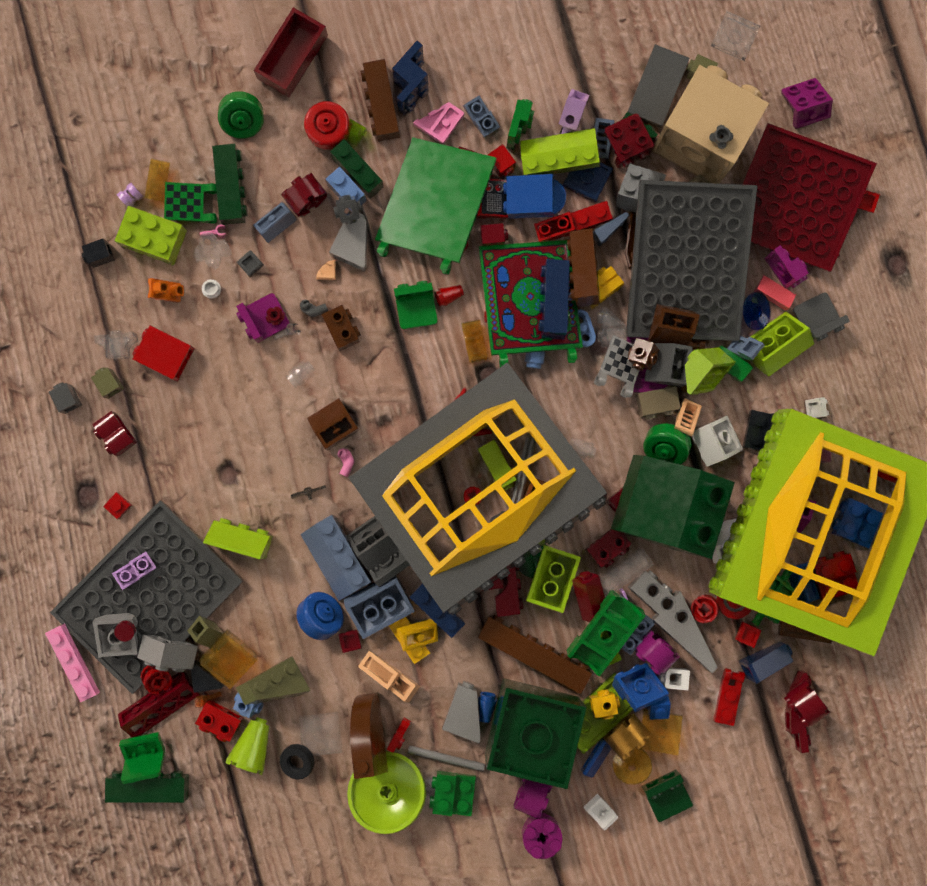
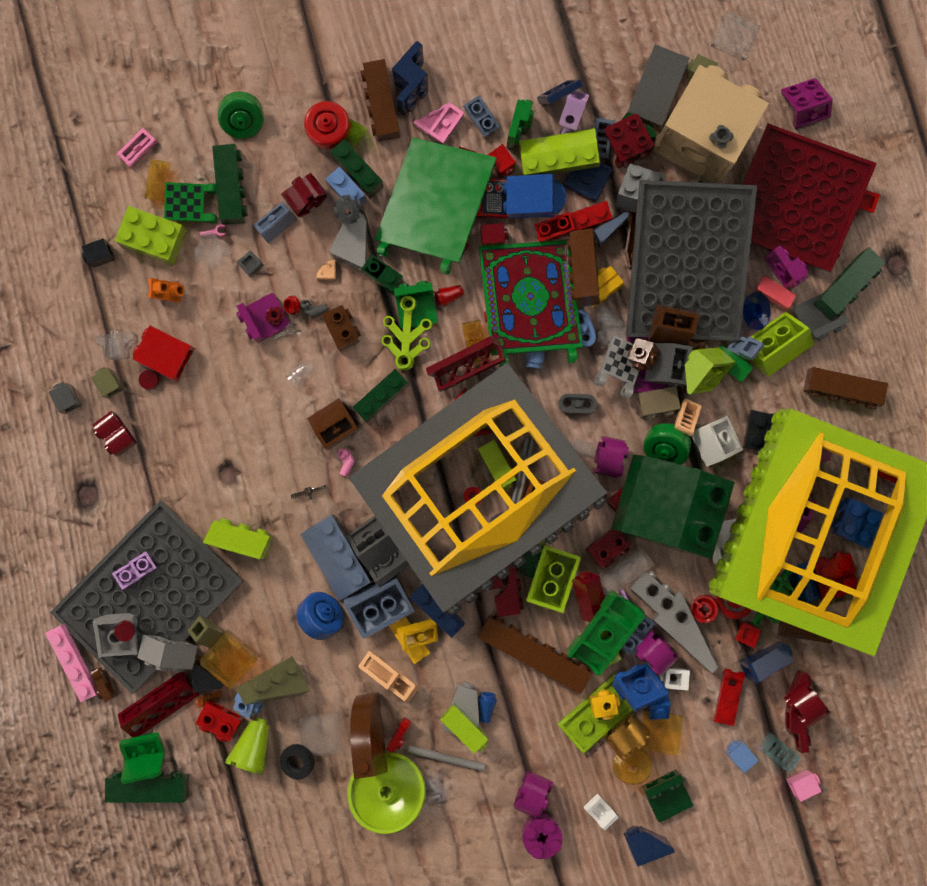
red plate [103,492,132,519] -> none
lavender wheel [116,183,143,207] -> none
red wheel [140,665,172,694] -> none
white plate [202,279,221,299] -> none
dark red piece [253,7,328,98] -> none
dark red plate [338,629,362,653] -> none
green plate [429,771,476,816] -> none
dark green piece [485,678,587,789] -> none
dark blue brick [538,259,570,340] -> none
blue slope [581,737,612,778] -> none
white tile [805,397,829,418] -> none
none -> reddish brown plate [90,667,117,702]
none -> bright pink tile [117,128,158,169]
none -> dark red tile [138,370,159,390]
none -> red plate [283,295,300,315]
none -> dark green brick [352,369,409,423]
none -> dark green slope [361,254,404,295]
none -> lime plant [381,296,433,371]
none -> dark red fence [426,336,506,392]
none -> lime brick [440,703,488,754]
none -> dark blue tile [537,80,583,104]
none -> dark grey plate [558,394,597,414]
none -> magenta brick [593,436,629,478]
none -> dark blue slope [623,826,675,867]
none -> medium blue brick [724,739,759,774]
none -> clear light blue slope [758,733,801,773]
none -> bright pink brick [786,770,822,802]
none -> reddish brown brick [803,367,888,410]
none -> dark green brick [813,247,885,319]

